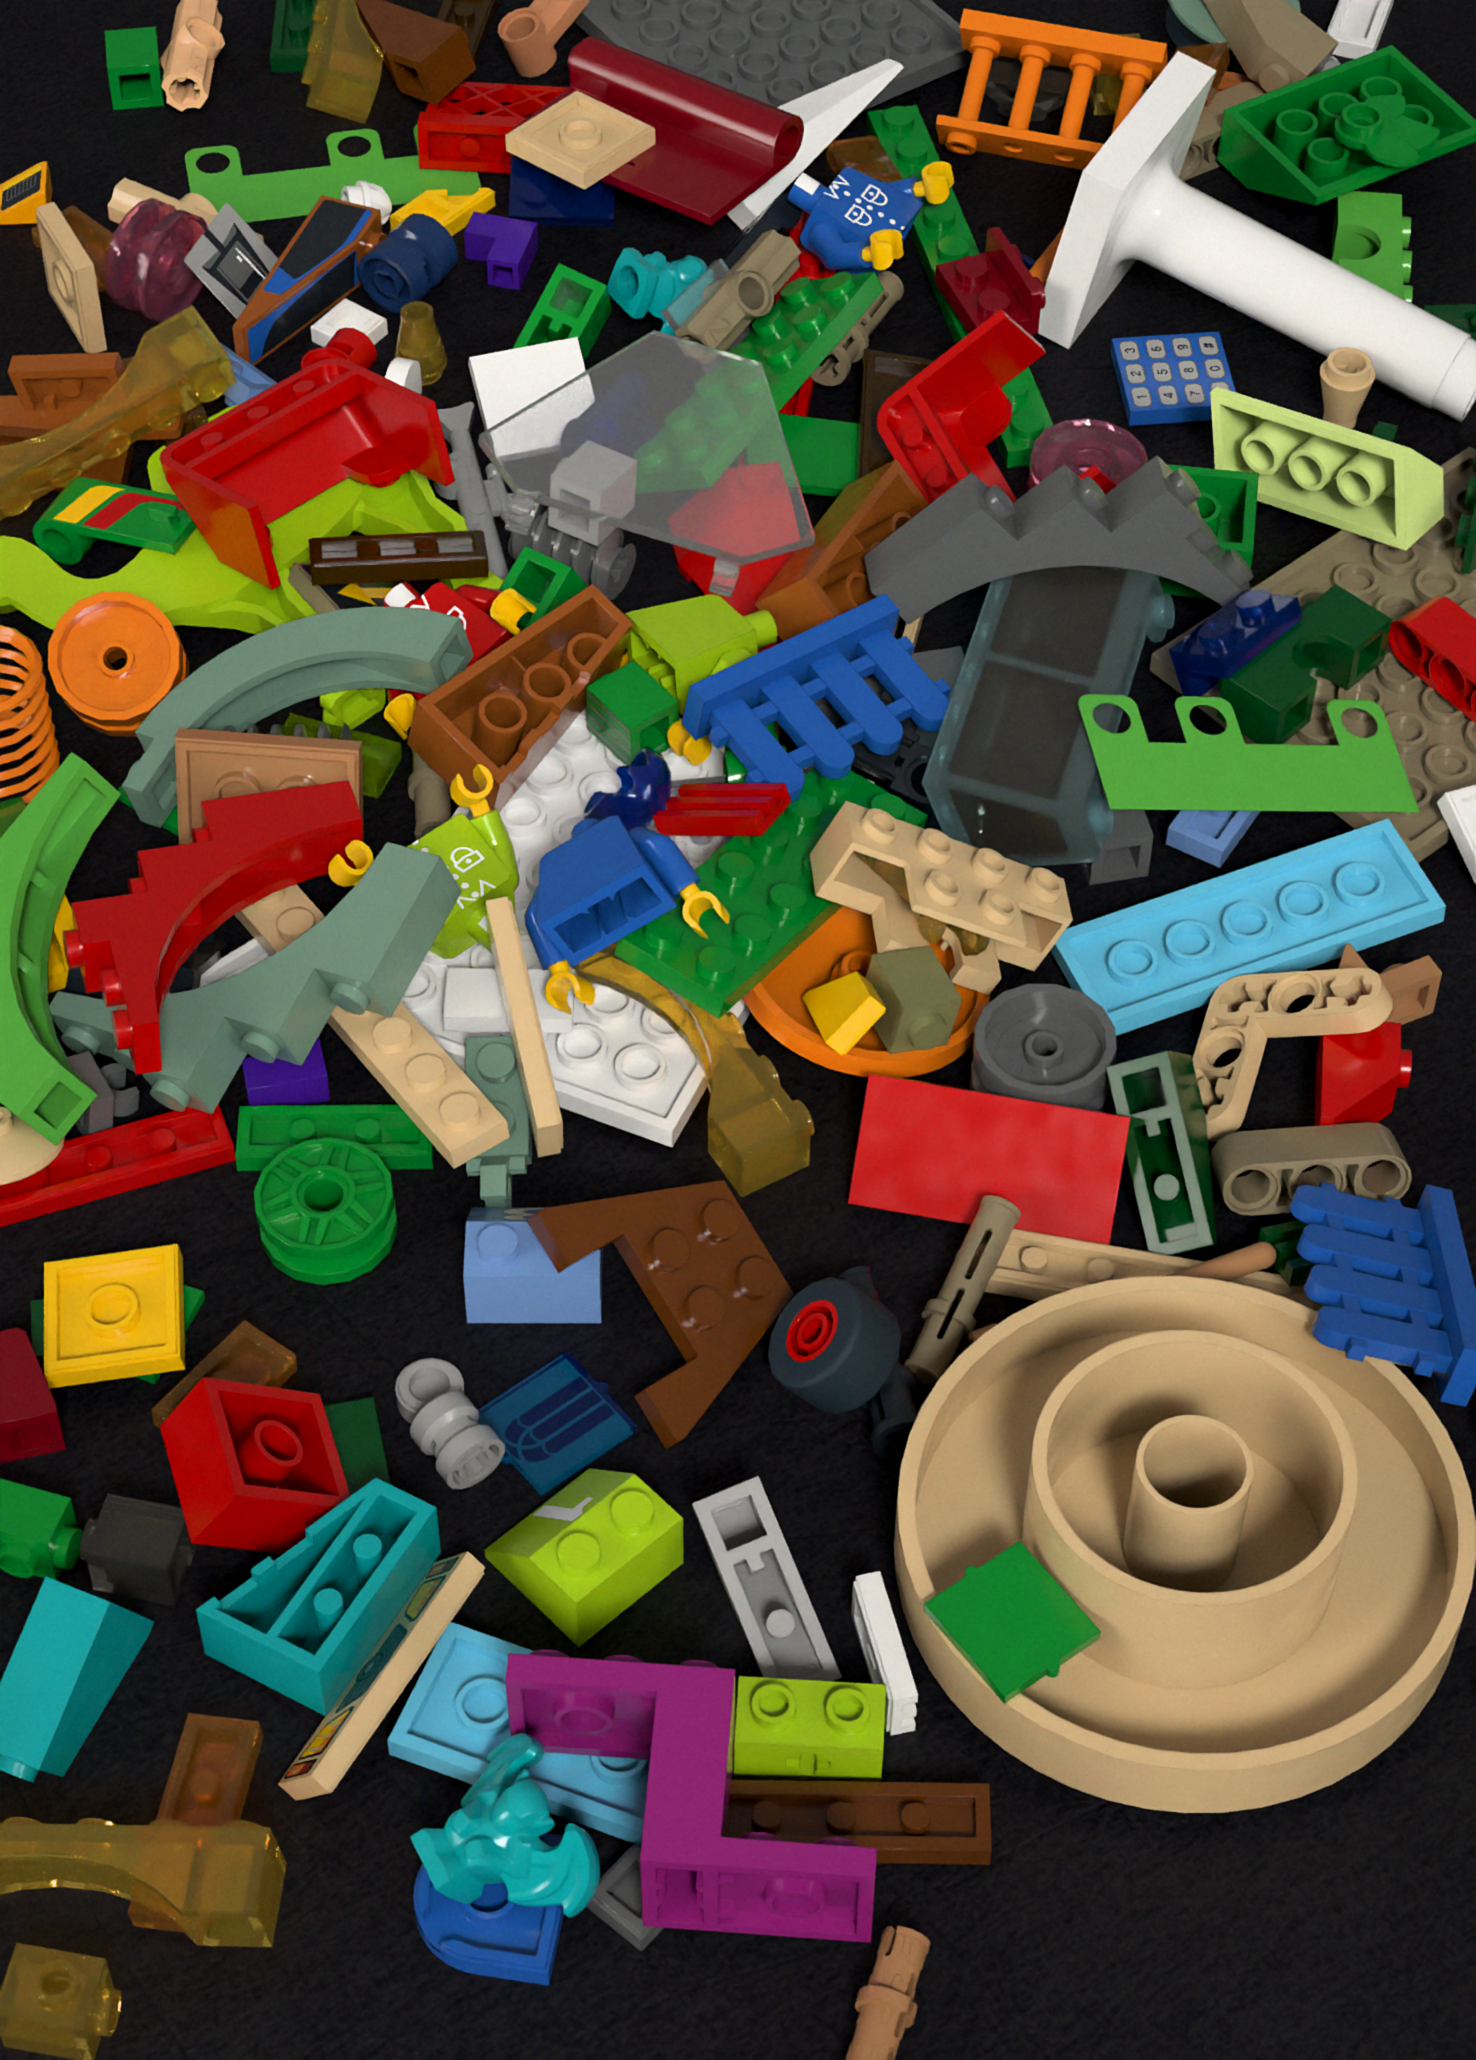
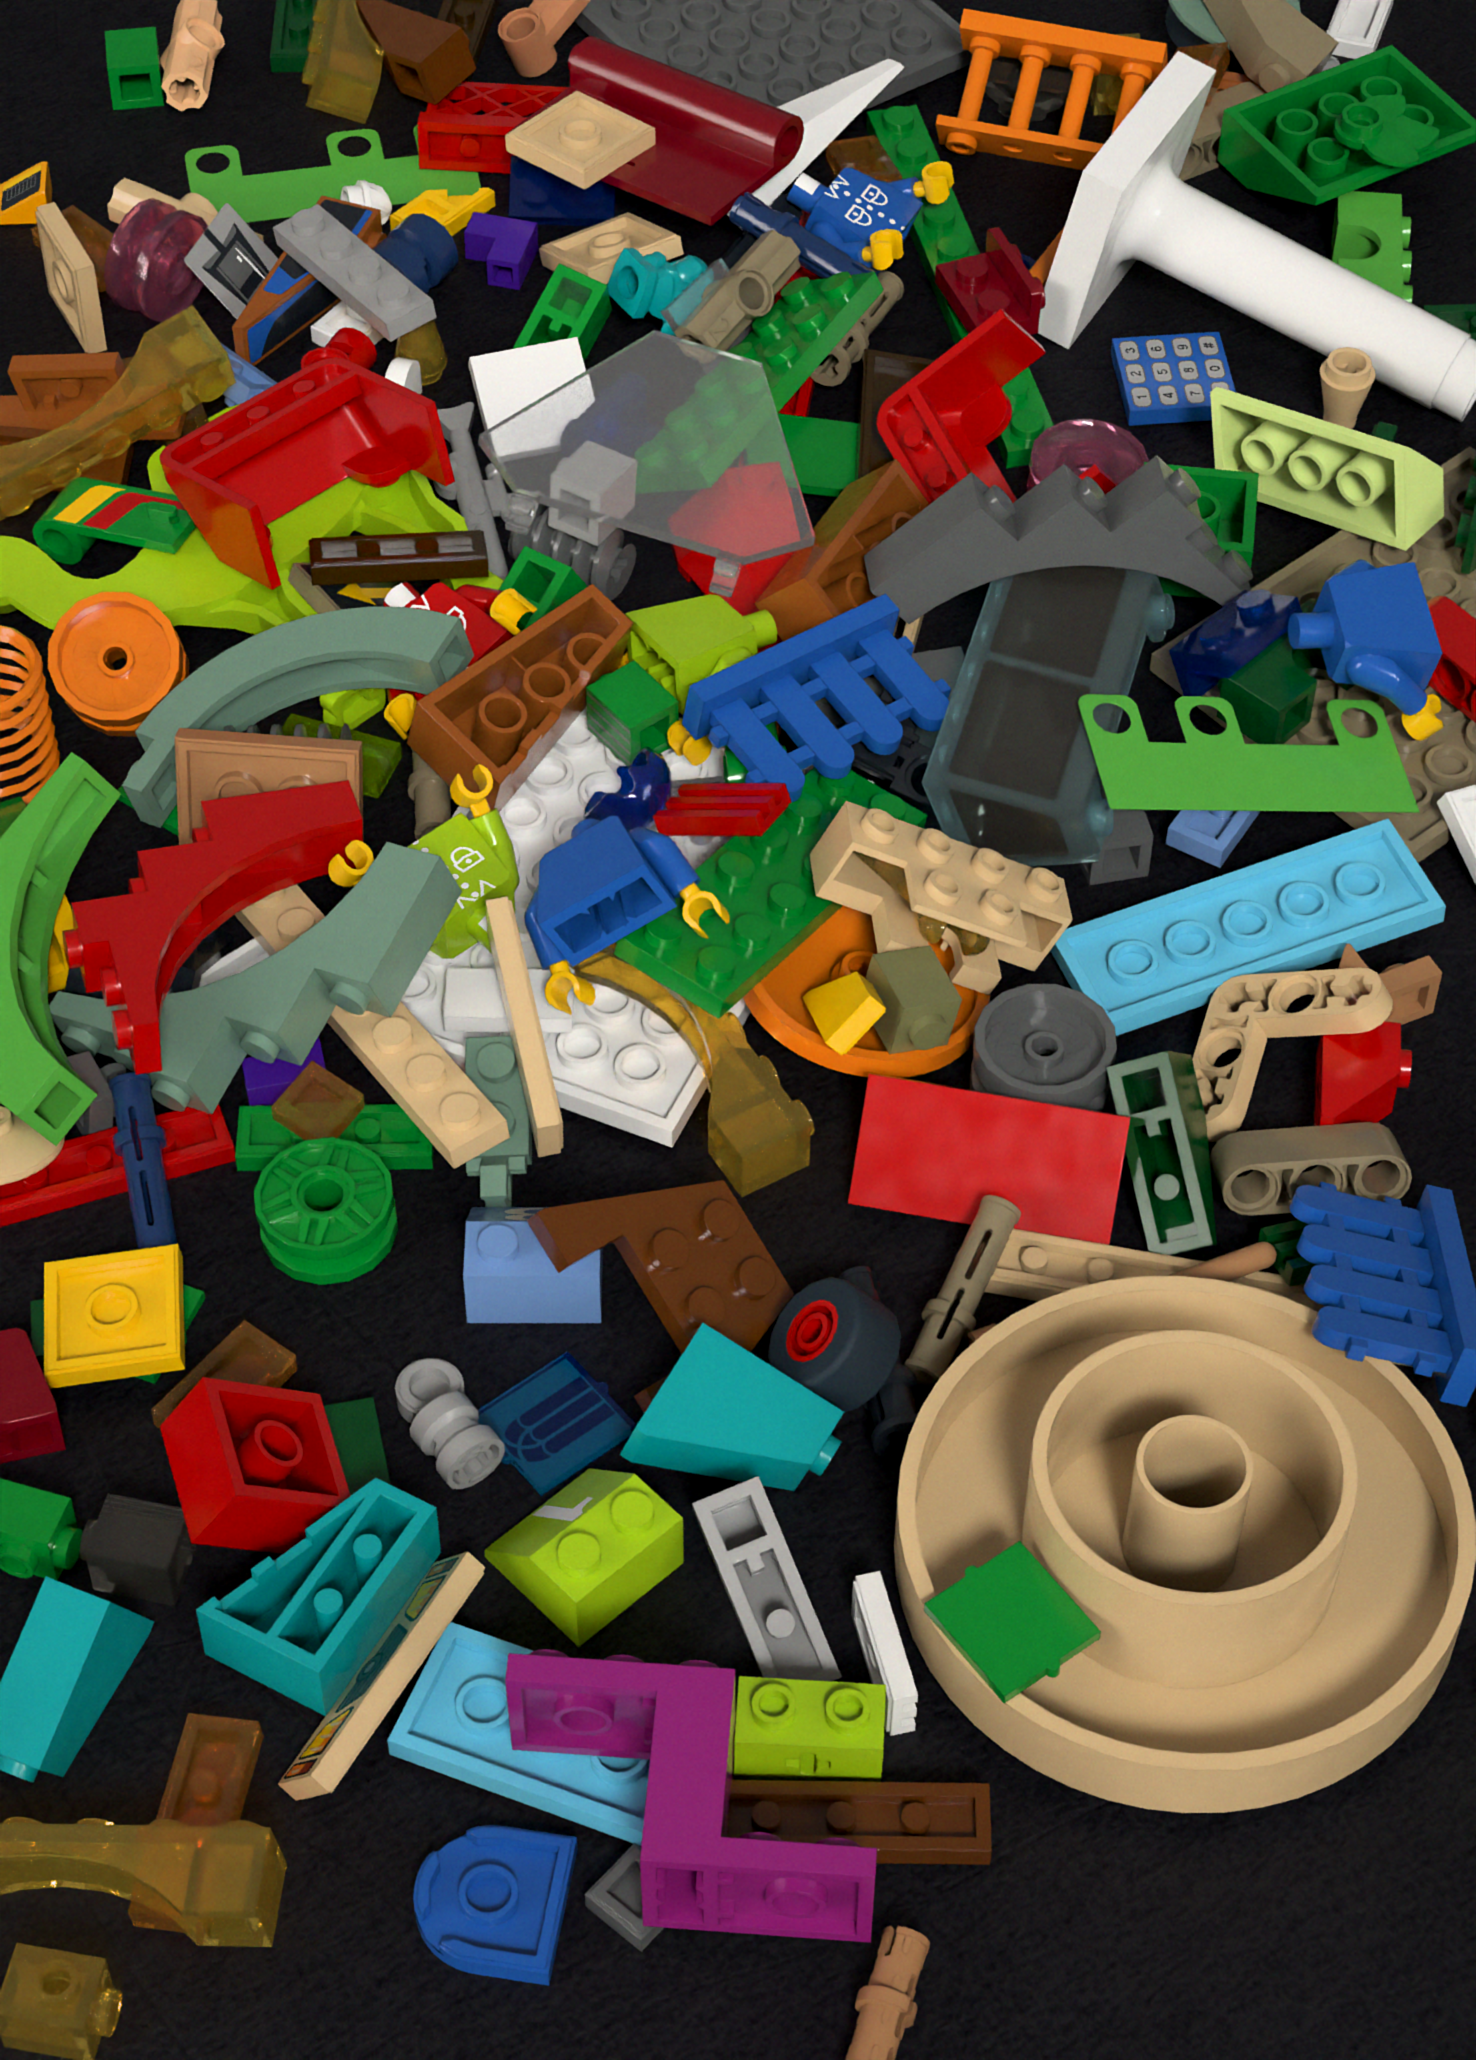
teal animal [410,1734,600,1918] -> none
none -> dark blue pin [108,1072,177,1249]
none -> clear orange tile [271,1061,365,1140]
none -> light grey plate [273,204,437,342]
none -> tan tile [539,212,684,285]
none -> teal slope [620,1323,844,1491]
none -> dark blue pin [729,192,878,279]
none -> blue torso [1288,559,1443,741]

